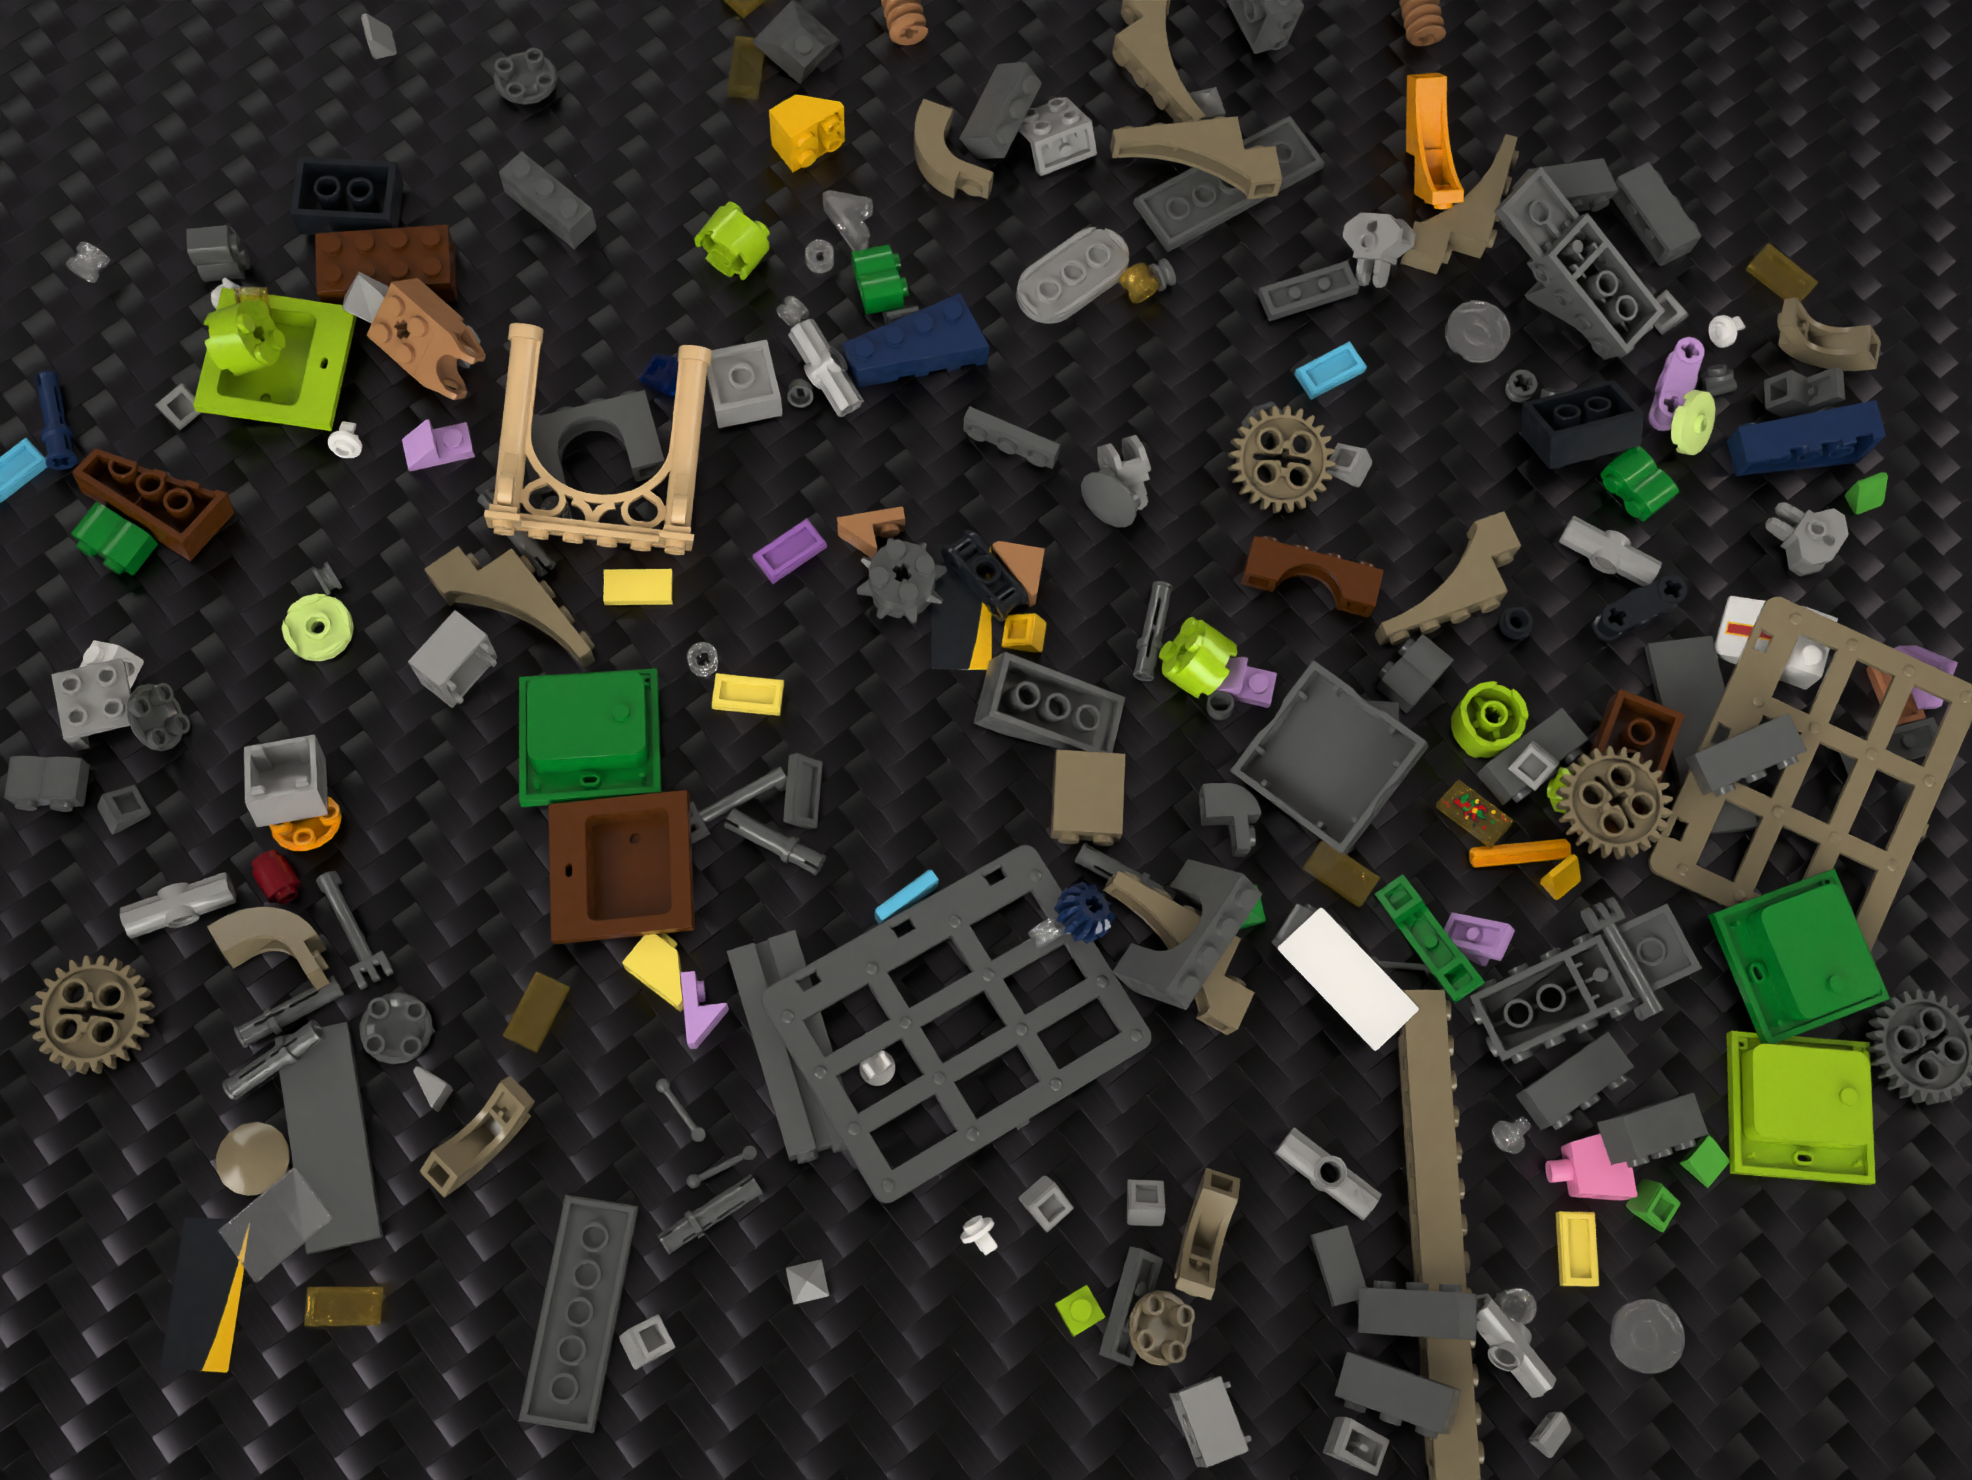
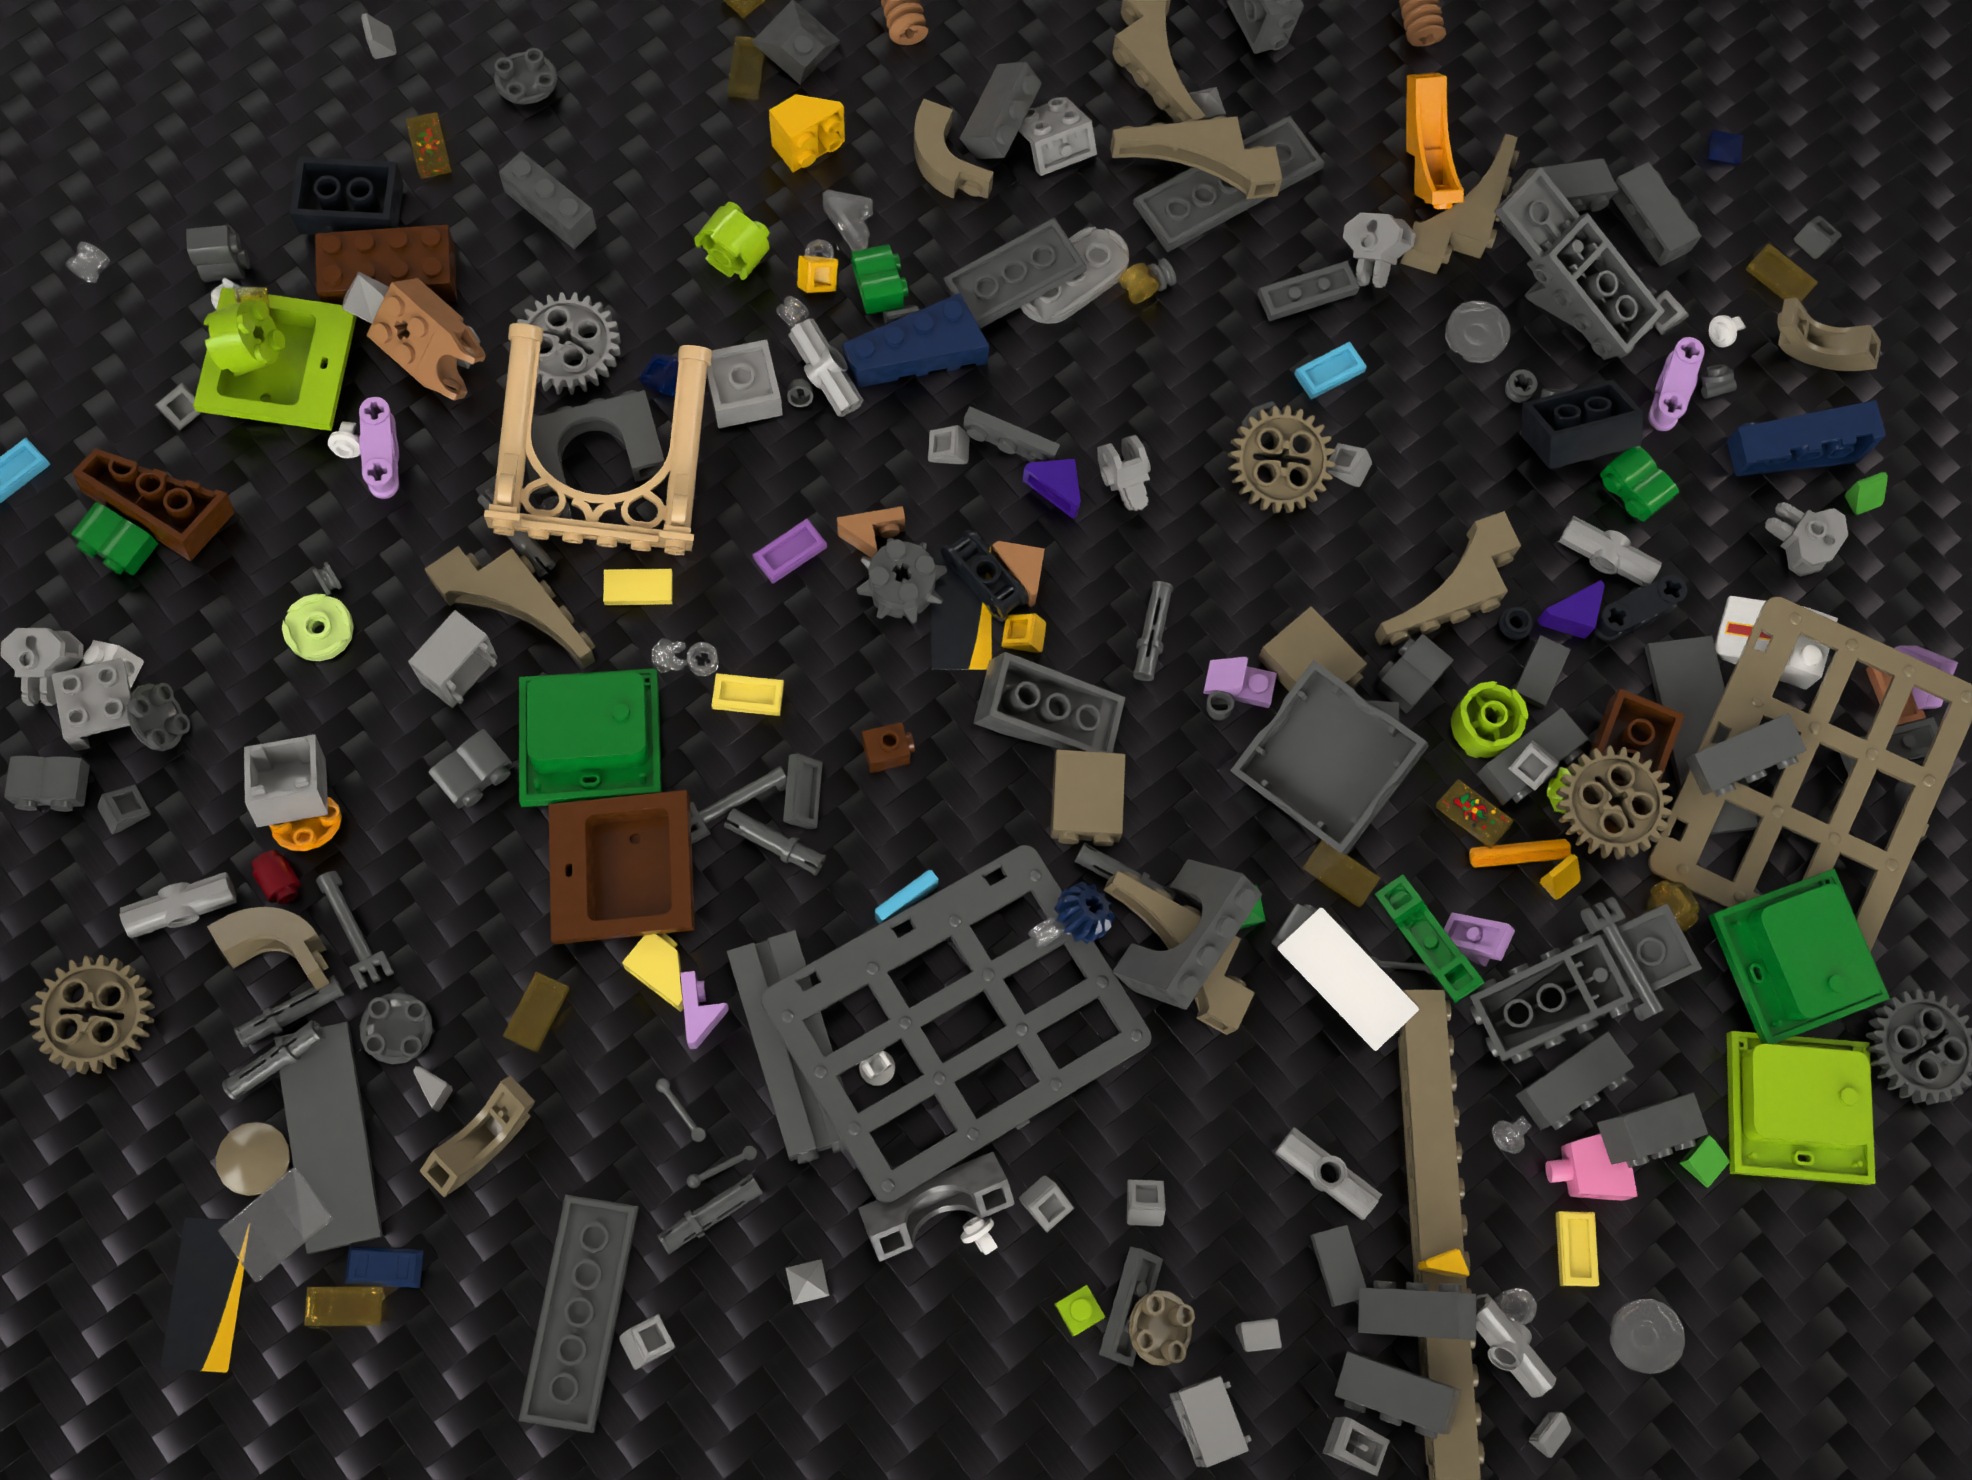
dark blue pin [35,371,78,470] -> none
lavender slope [402,419,475,472] -> none
dark grey dish [1081,467,1141,527] -> none
lime brick [1159,617,1237,698] -> none
dark tan arch [1174,1168,1240,1300] -> none
dark grey brick [1198,783,1261,858] -> none
reddish brown arch [1240,536,1384,618] -> none
bright green slope [1626,1178,1681,1233] -> none
yellowish green plate [1671,389,1715,455] -> none
dark grey brick [1764,367,1845,418] -> none
none -> light grey hinge [1,628,83,706]
none -> dark blue tile [345,1246,424,1288]
none -> lavender piece [359,397,399,499]
none -> clear yellow tile [406,112,452,179]
none -> dark grey brick [428,729,514,809]
none -> light grey gear [517,292,621,395]
none -> clear plate [651,638,688,673]
none -> yellow slope [797,256,838,293]
none -> flat silver arch [858,1151,1015,1262]
none -> reddish brown brick [862,722,915,773]
none -> light grey slope [928,425,970,464]
none -> dark grey tile [943,217,1087,329]
none -> dark purple slope [1022,459,1081,519]
none -> light grey slope [1235,1318,1282,1352]
none -> dark tan brick [1257,606,1367,692]
none -> yellow slope [1418,1248,1470,1278]
none -> dark grey tile [1515,635,1571,709]
none -> dark purple slope [1537,580,1605,639]
none -> clear yellow head [1647,880,1700,932]
none -> clear blue slope [1709,130,1743,164]
none -> dark grey slope [1794,215,1841,259]

